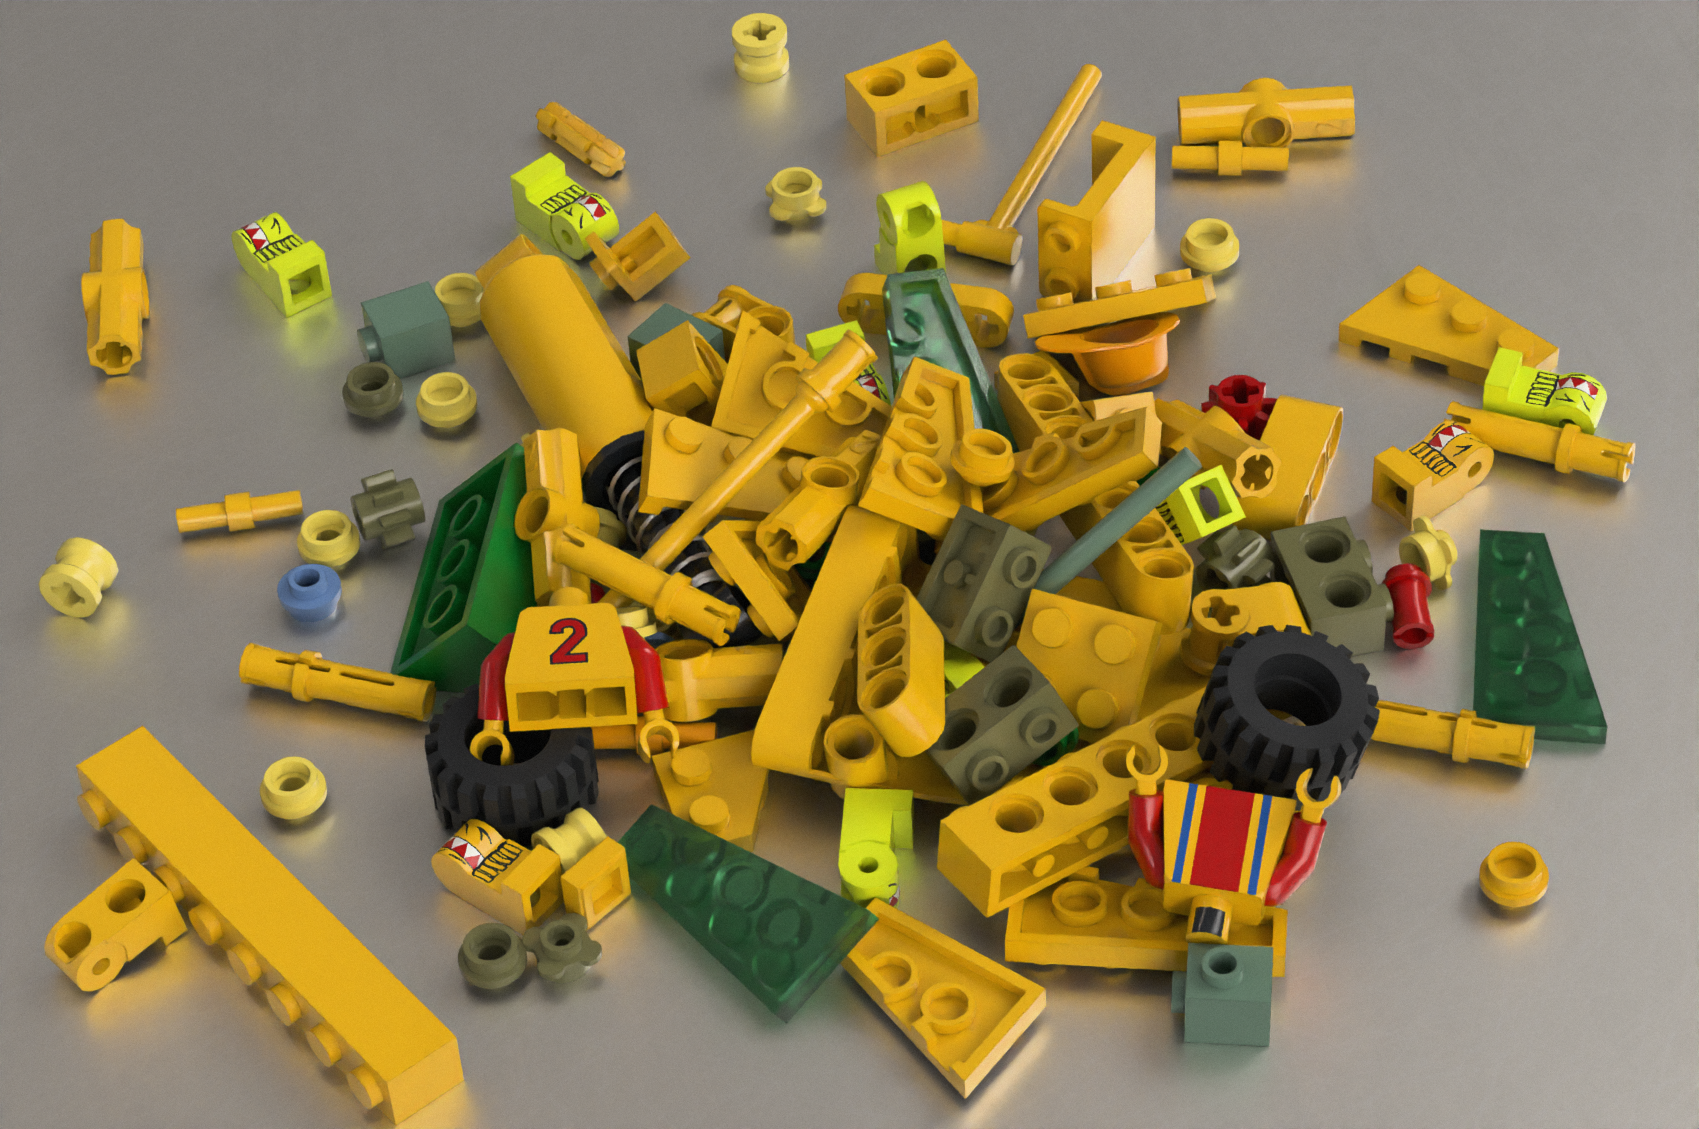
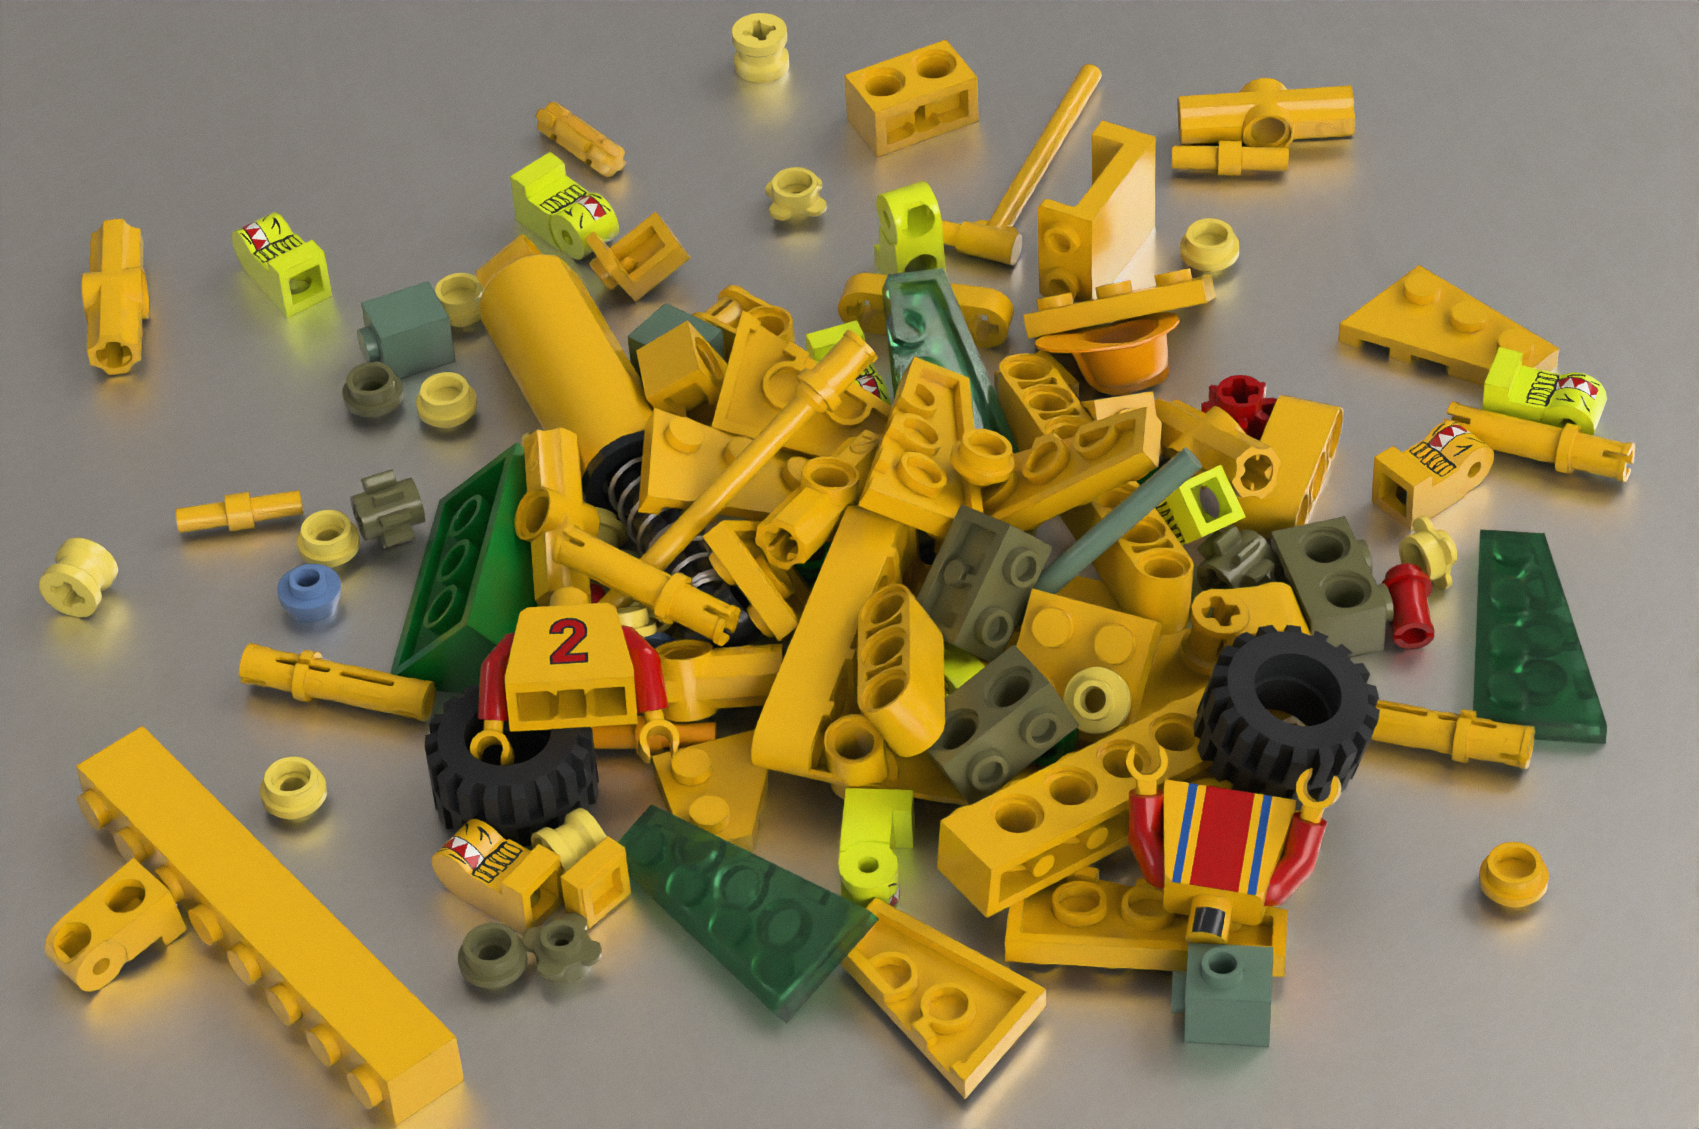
none -> light yellow plate [1063,667,1131,734]

